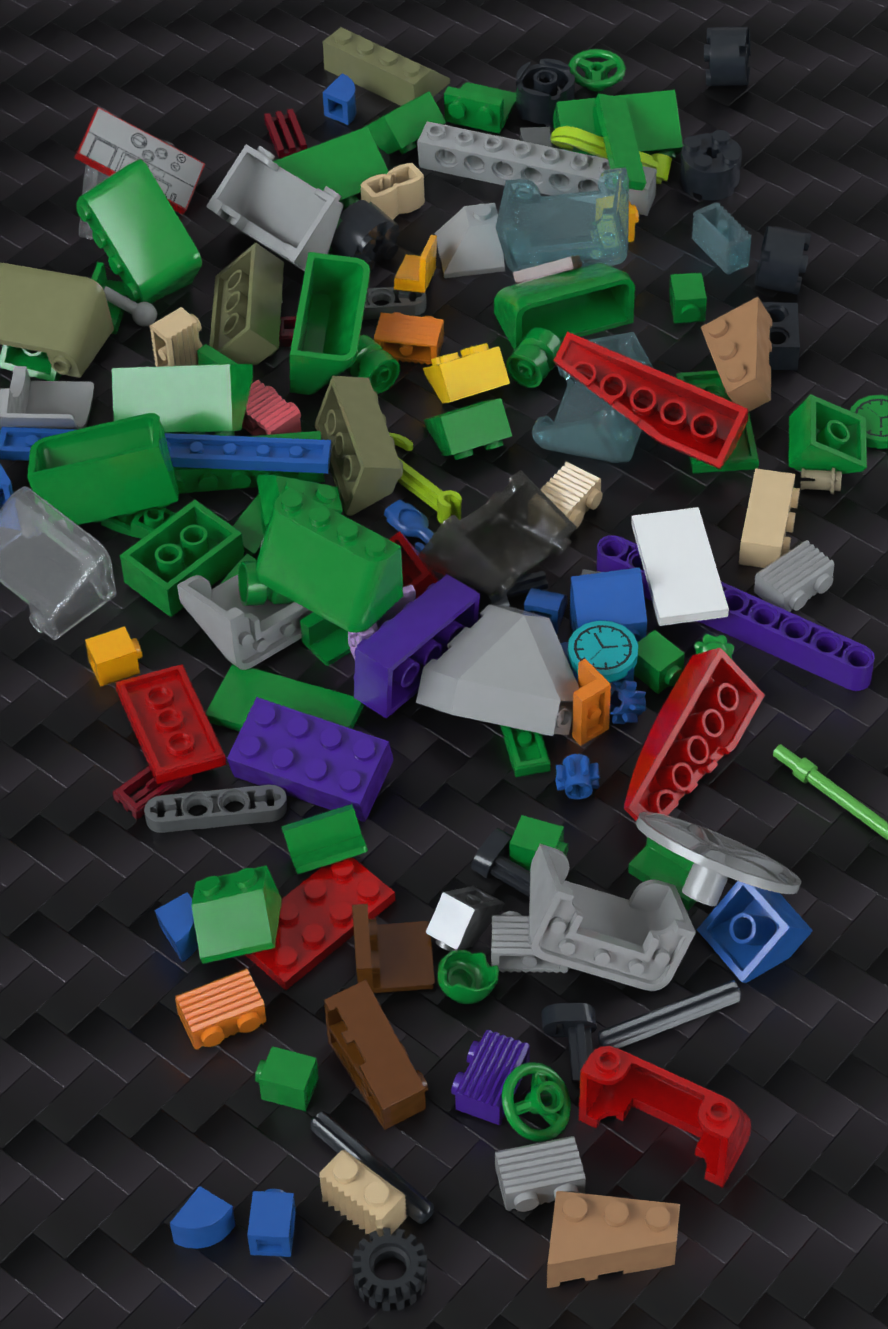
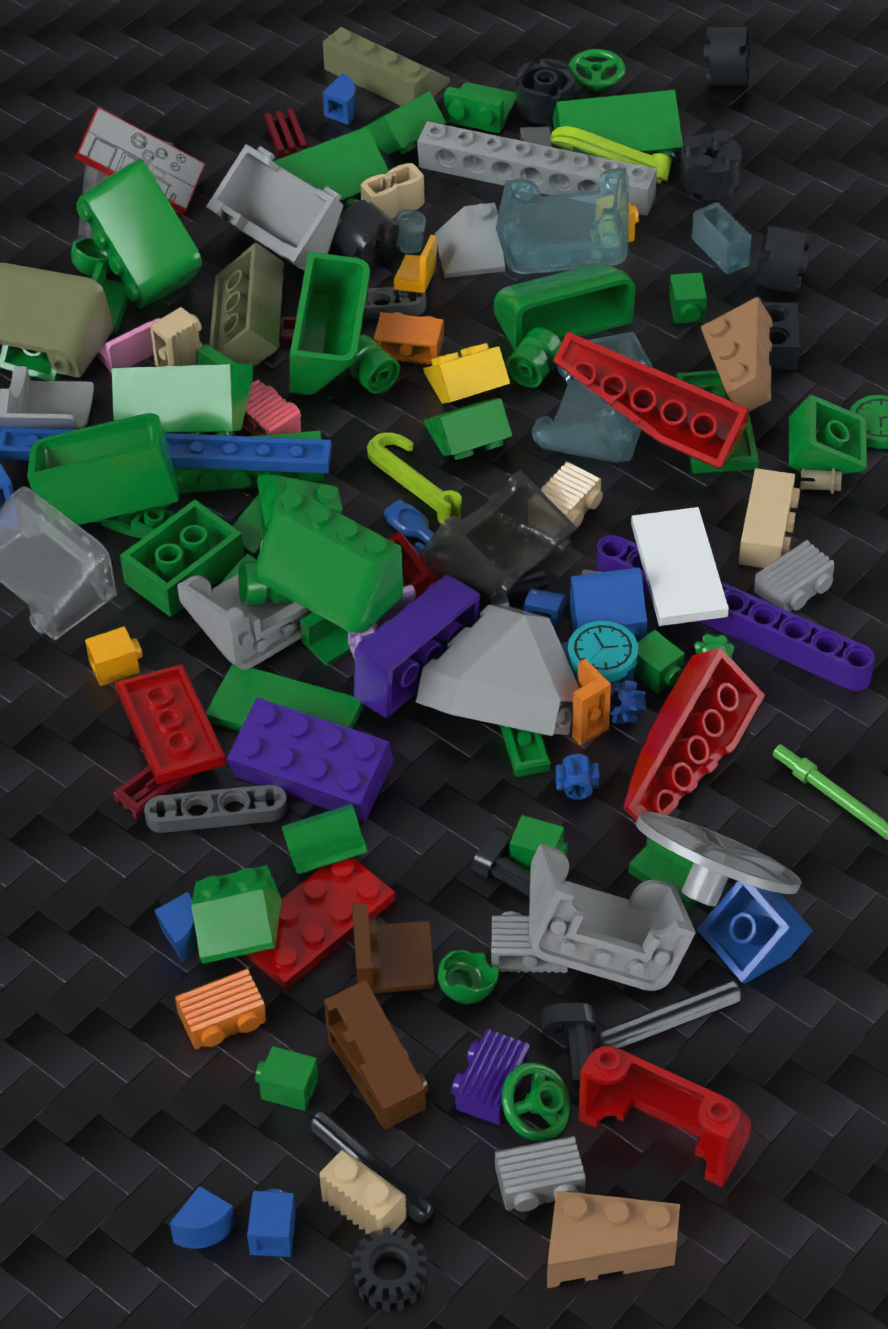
light grey bar [103,286,157,326] -> none
olive slope [315,376,403,516] -> none
flat silver slope [426,886,504,951] -> none
tile [513,255,582,284] -> none
green tile [595,93,647,191] -> none
none -> green hair [71,237,112,277]
none -> bright pink panel [96,318,160,373]
none -> clear light blue wheel [396,210,426,253]

